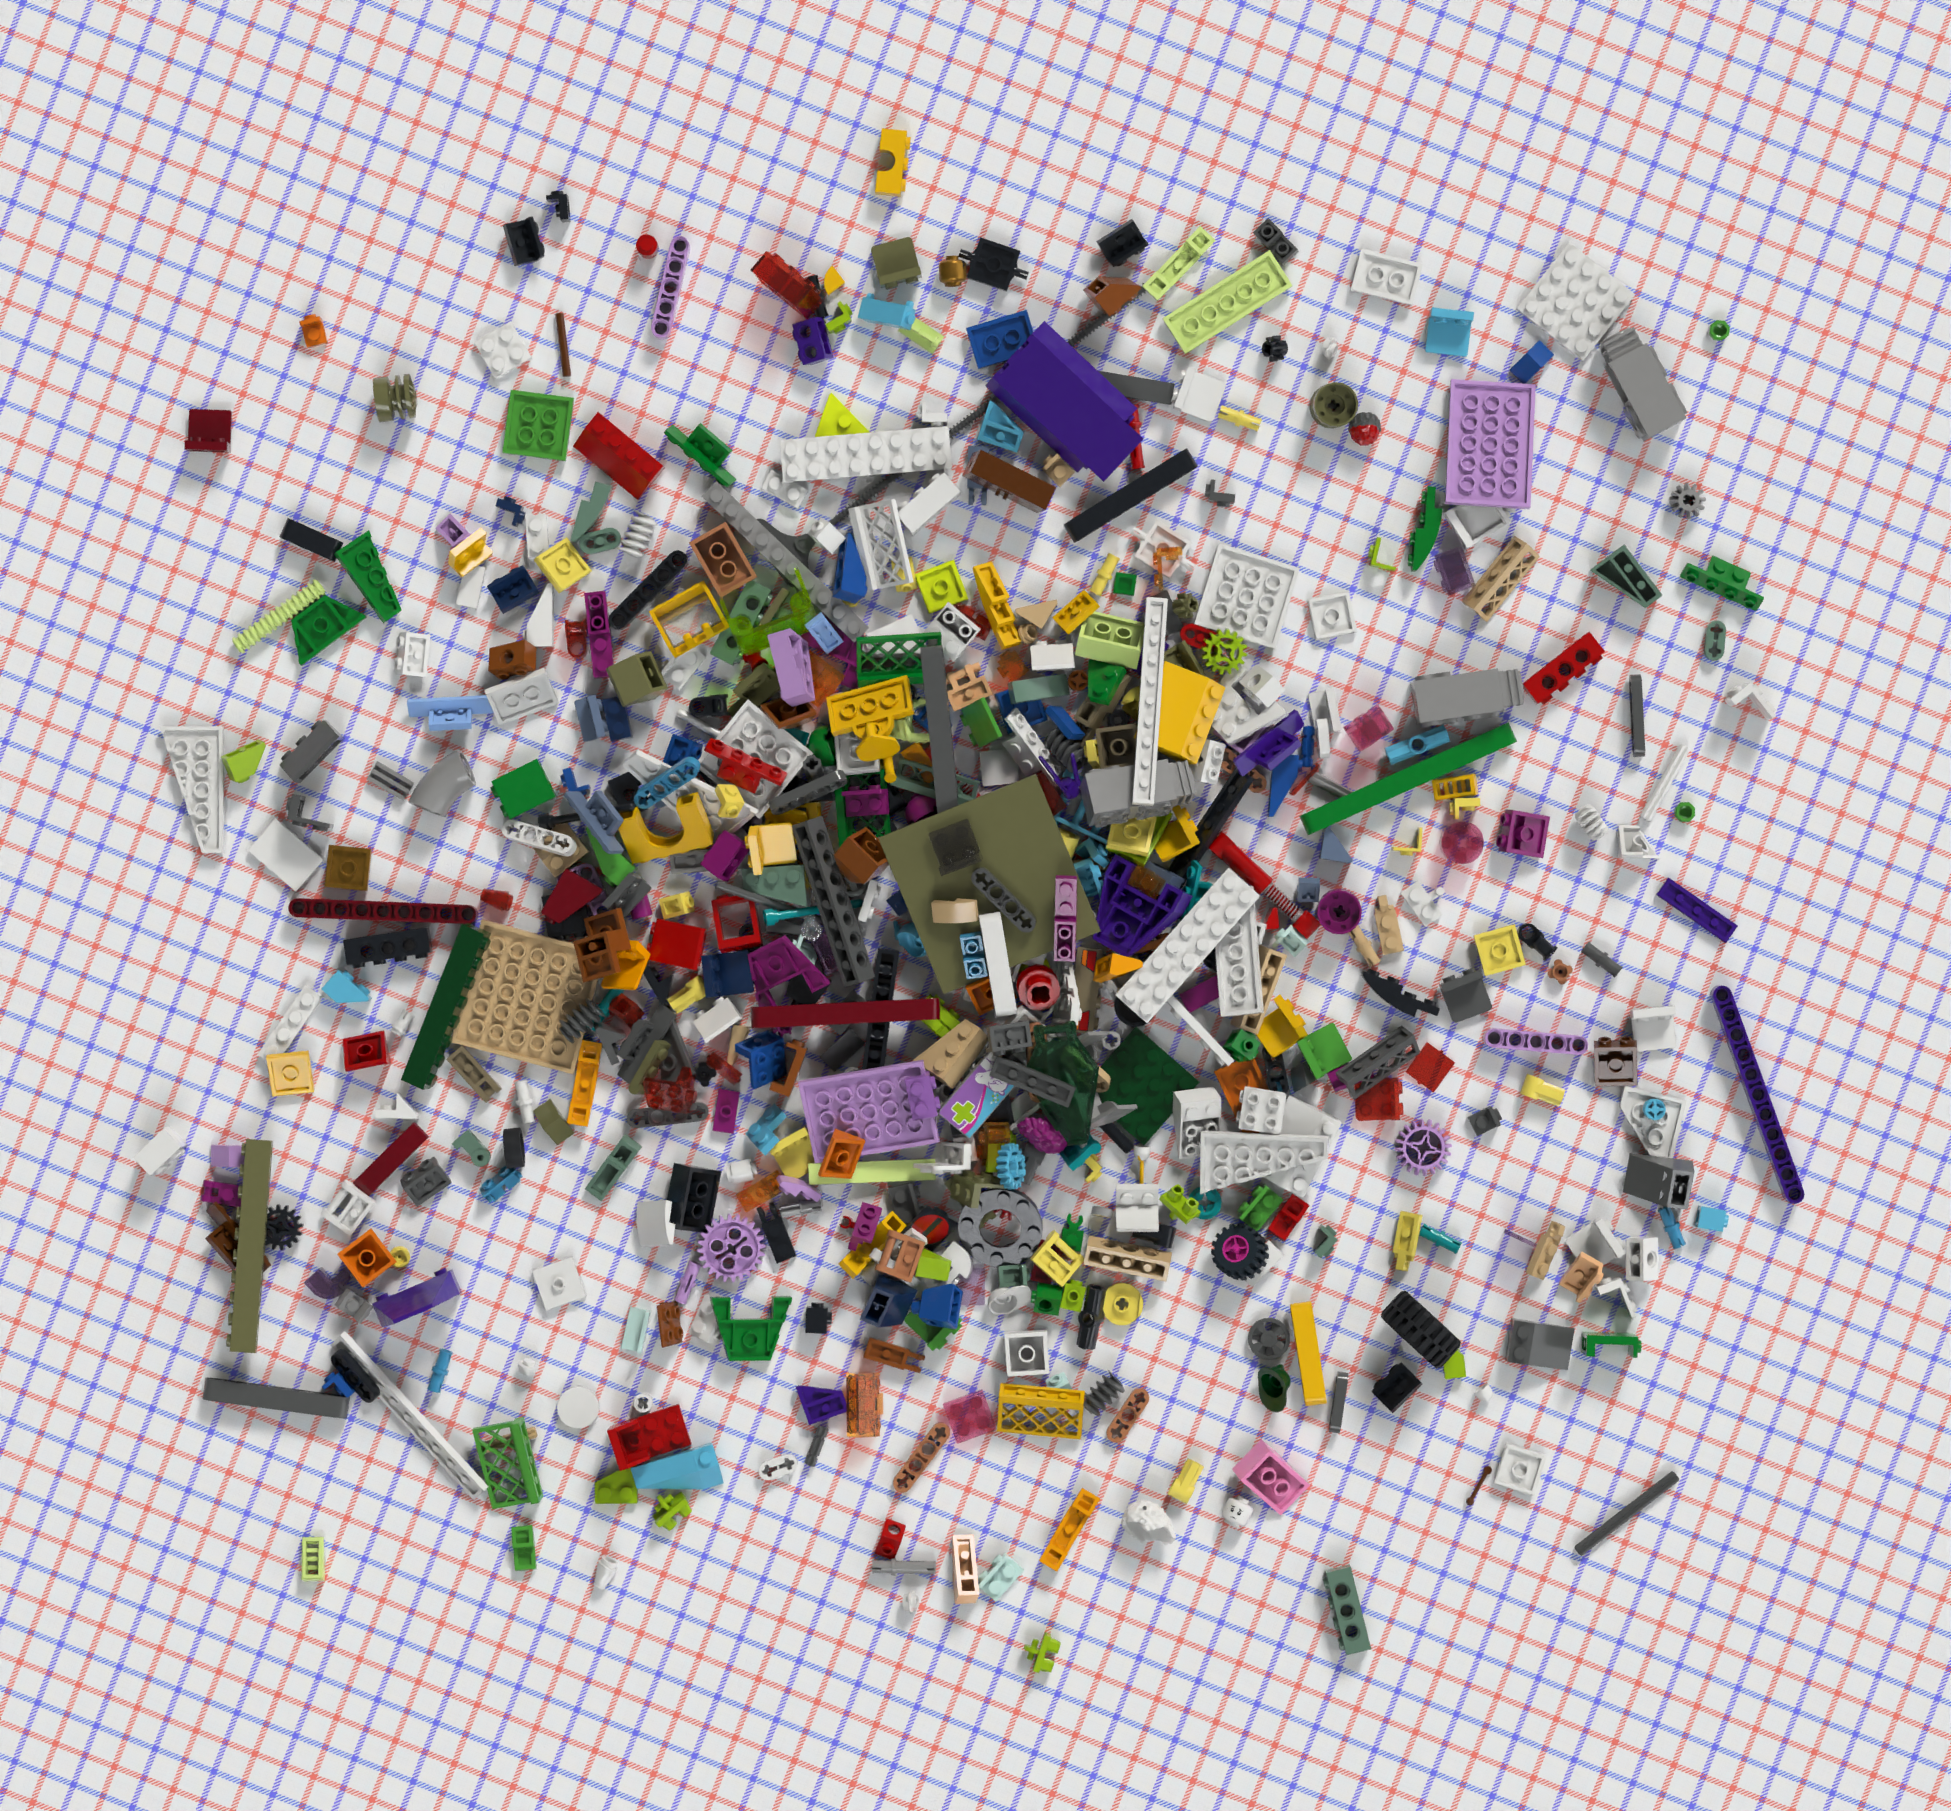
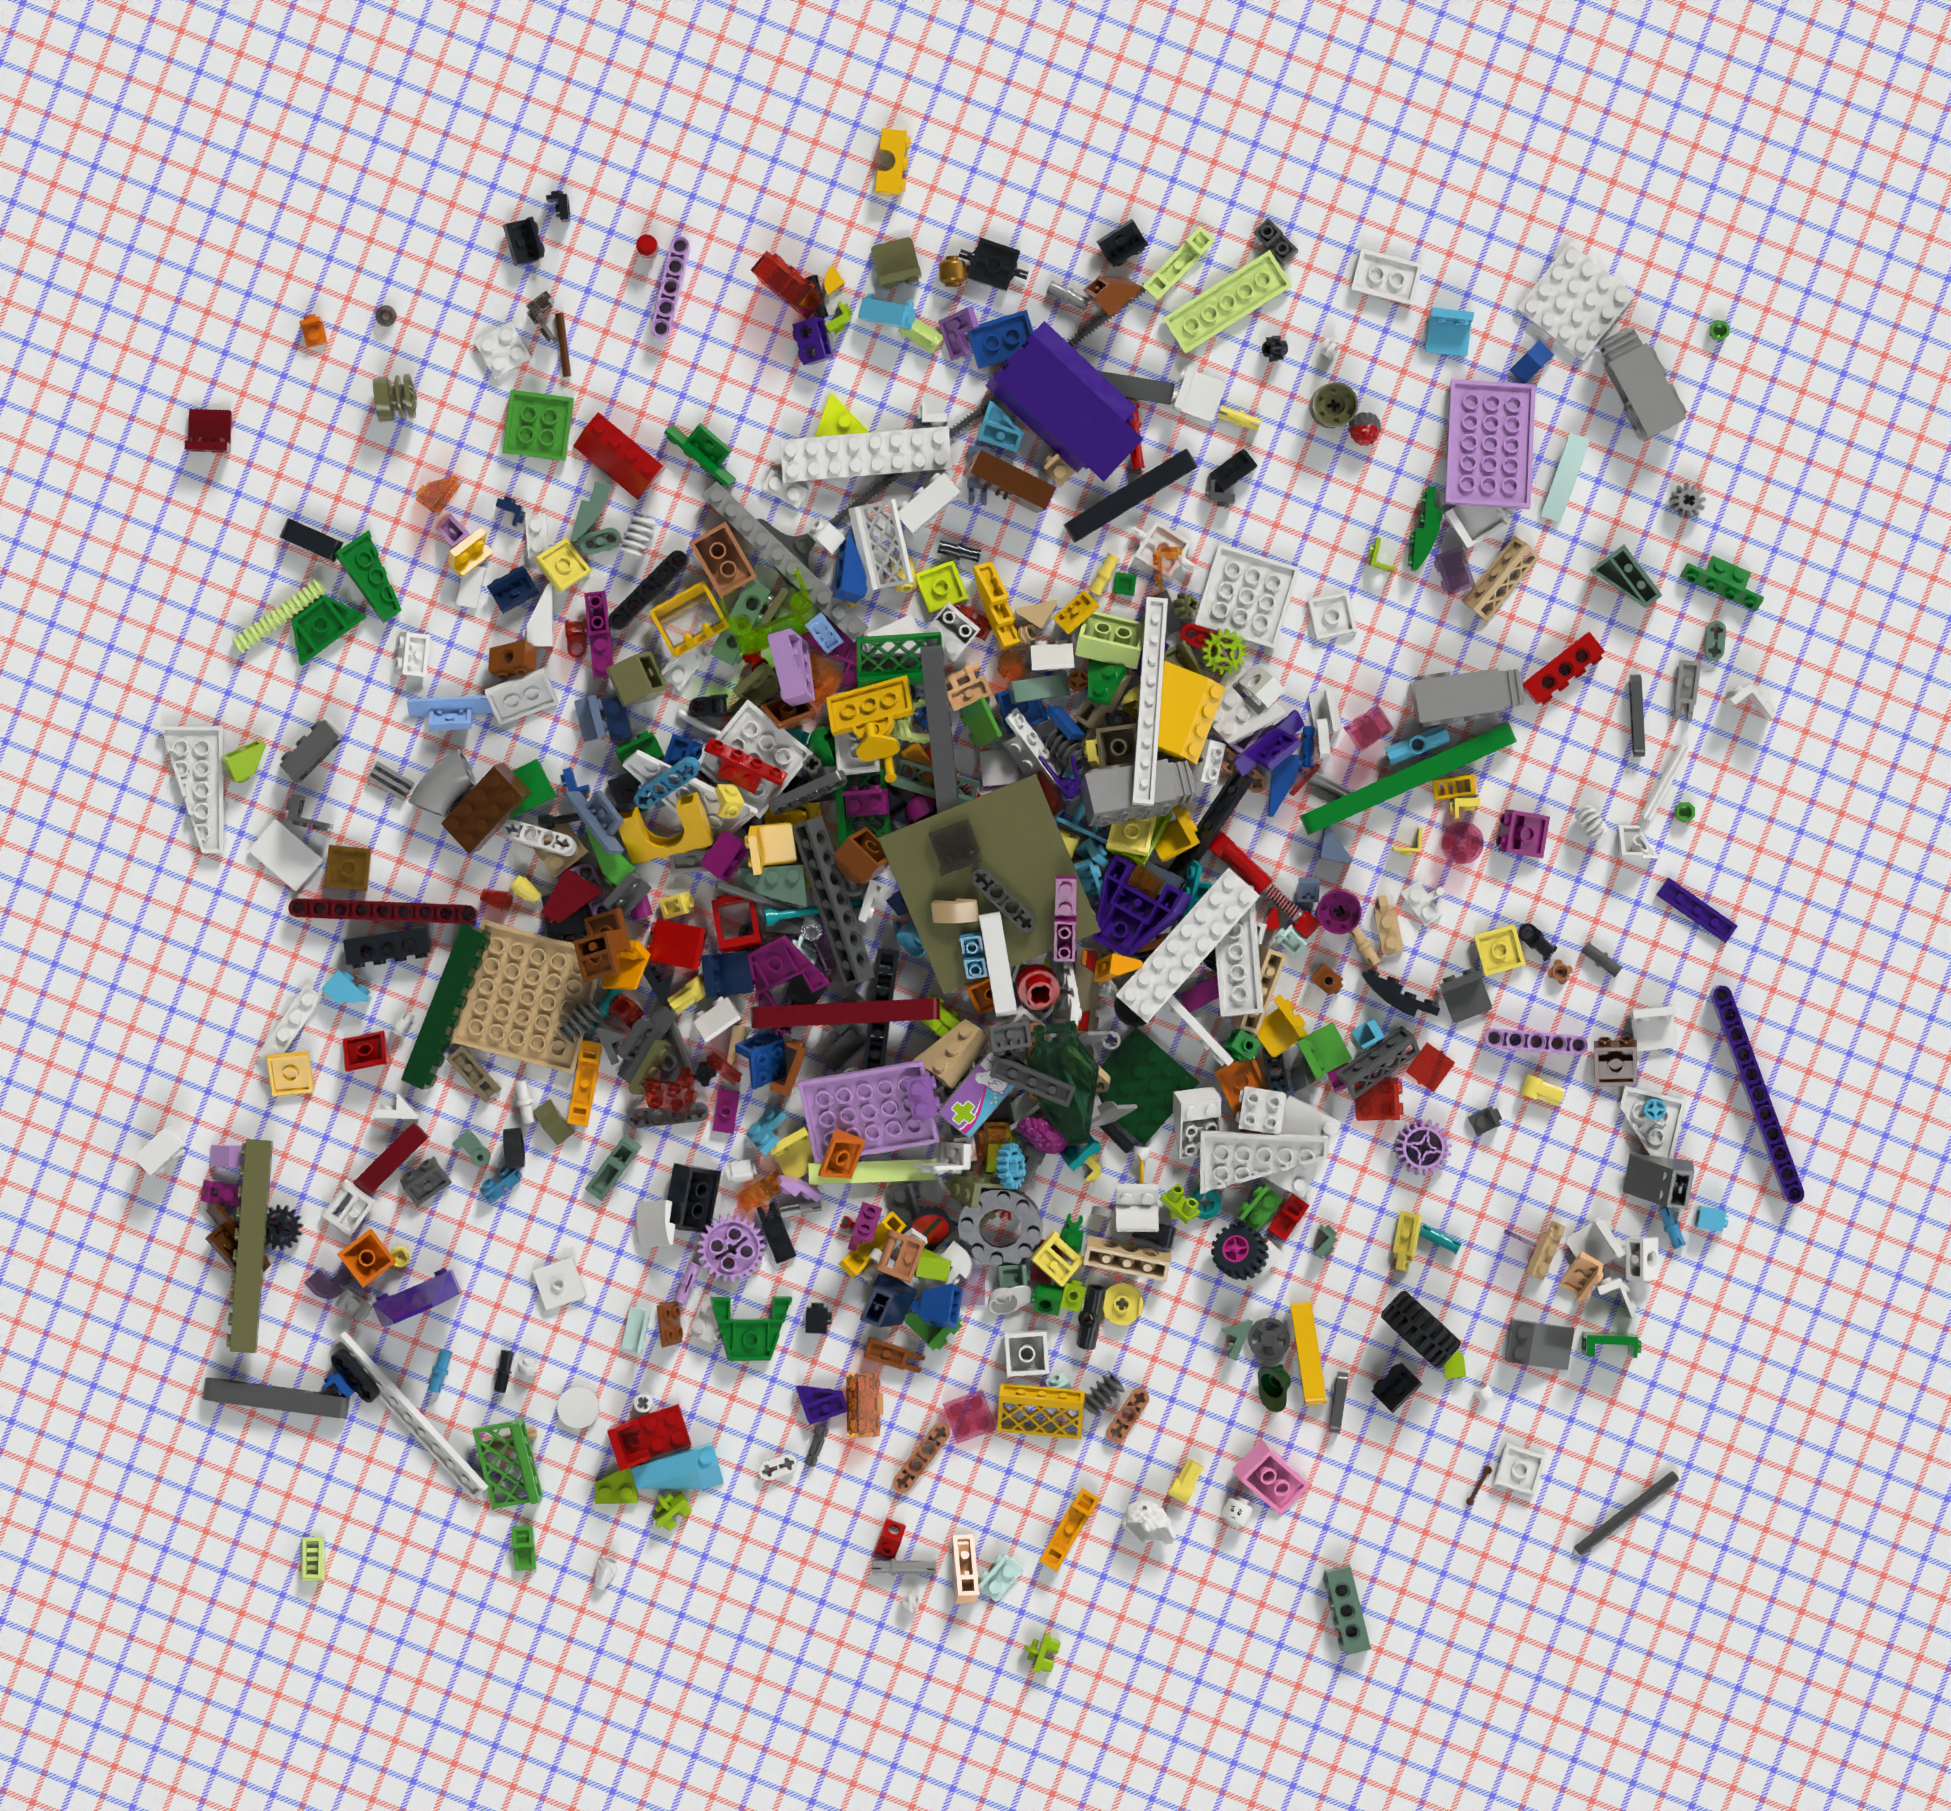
none -> clear smoke plate [375,305,397,327]
none -> clear orange slope [416,476,463,516]
none -> reddish brown brick [441,763,532,854]
none -> black axle [494,1350,514,1393]
none -> light yellow cone [509,875,541,904]
none -> clear smoke bracket [526,291,558,343]
none -> green bracket [614,730,665,773]
none -> black pin [937,540,981,563]
none -> medium lavender plate [938,306,979,361]
none -> light grey pin [1046,280,1090,311]
none -> black hinge [1209,449,1258,492]
none -> sand green slope [1221,1319,1253,1360]
none -> dark orange brick [1309,963,1343,995]
none -> medium azure panel [1351,1018,1385,1050]
none -> light aqua slope [1540,432,1590,523]
none -> light grey hinge [1673,660,1701,721]

